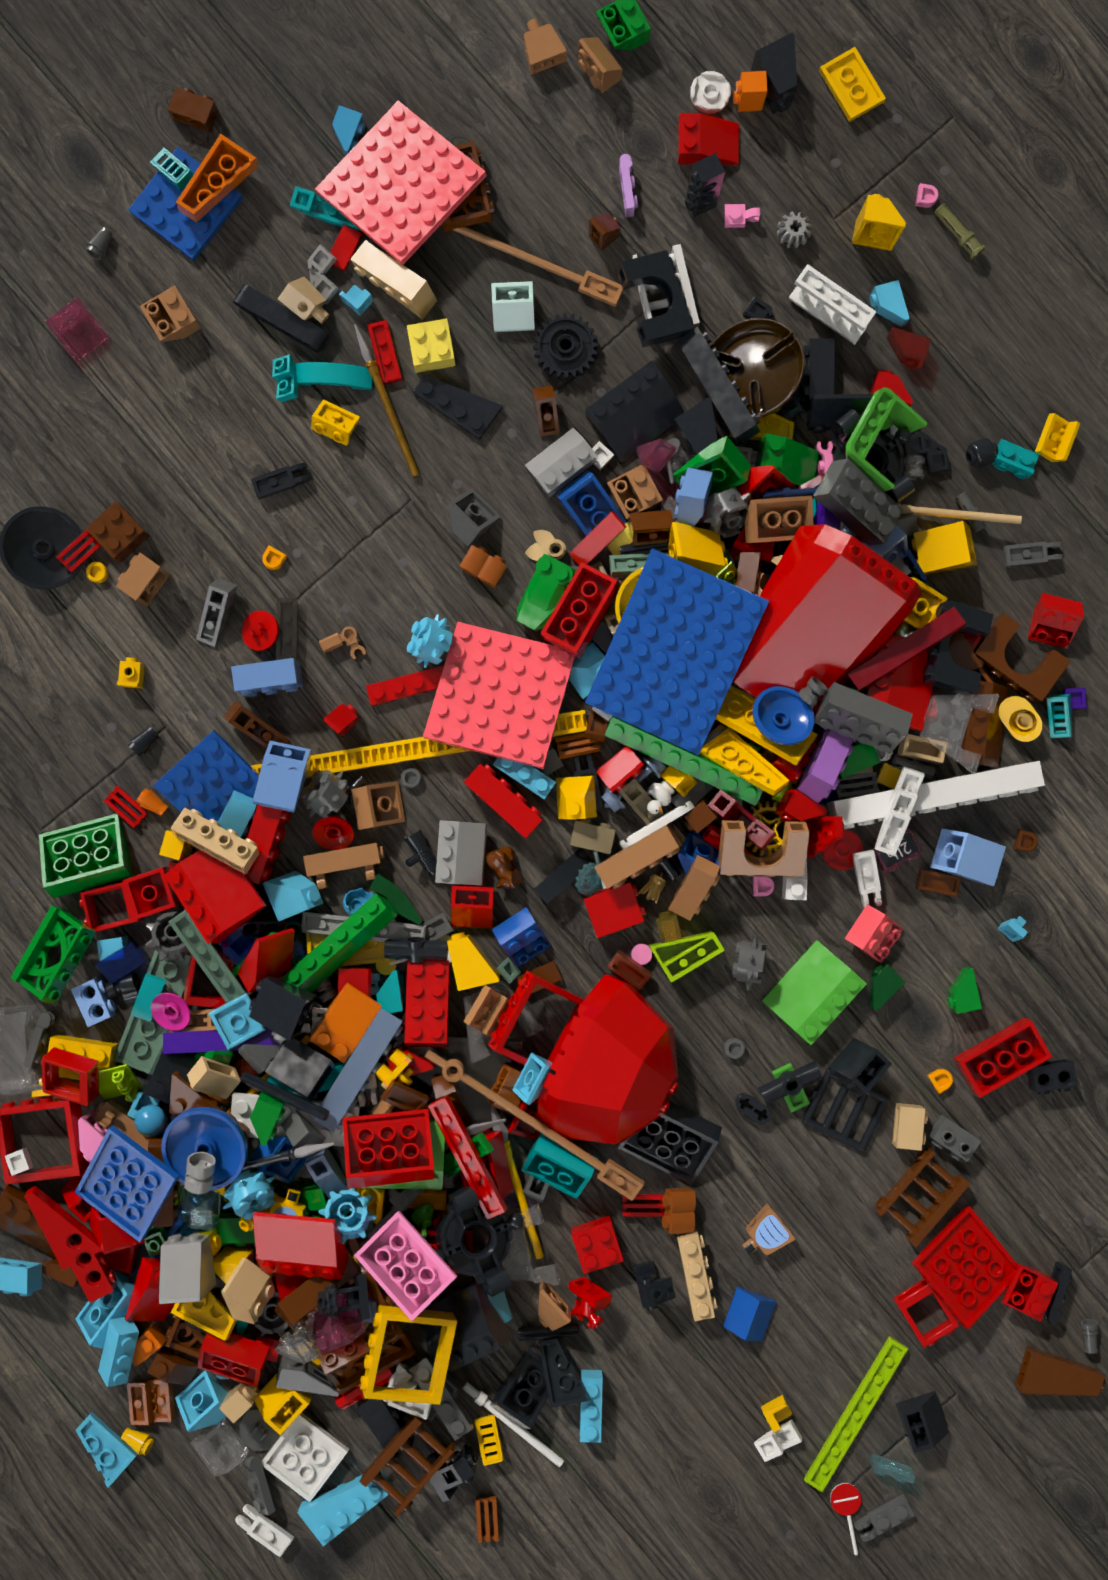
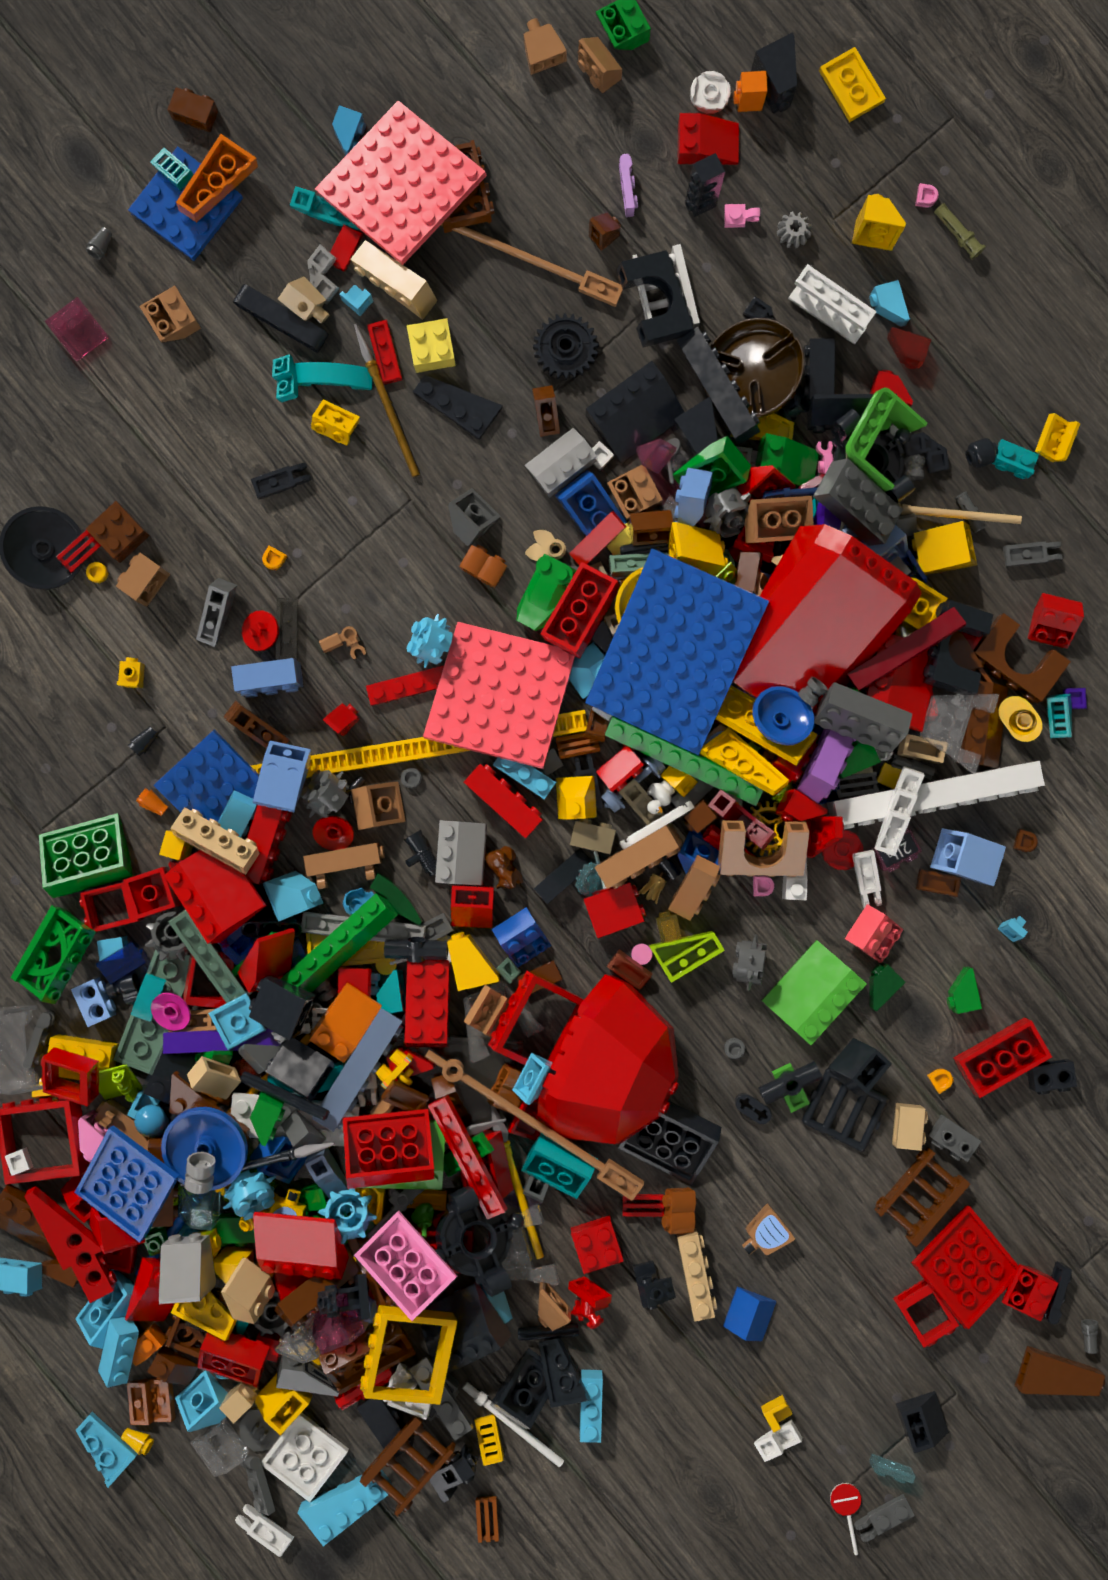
red tile [103,786,149,828] -> none
light aqua slope [491,281,535,332] -> none
lime tile [804,1336,908,1493] -> none

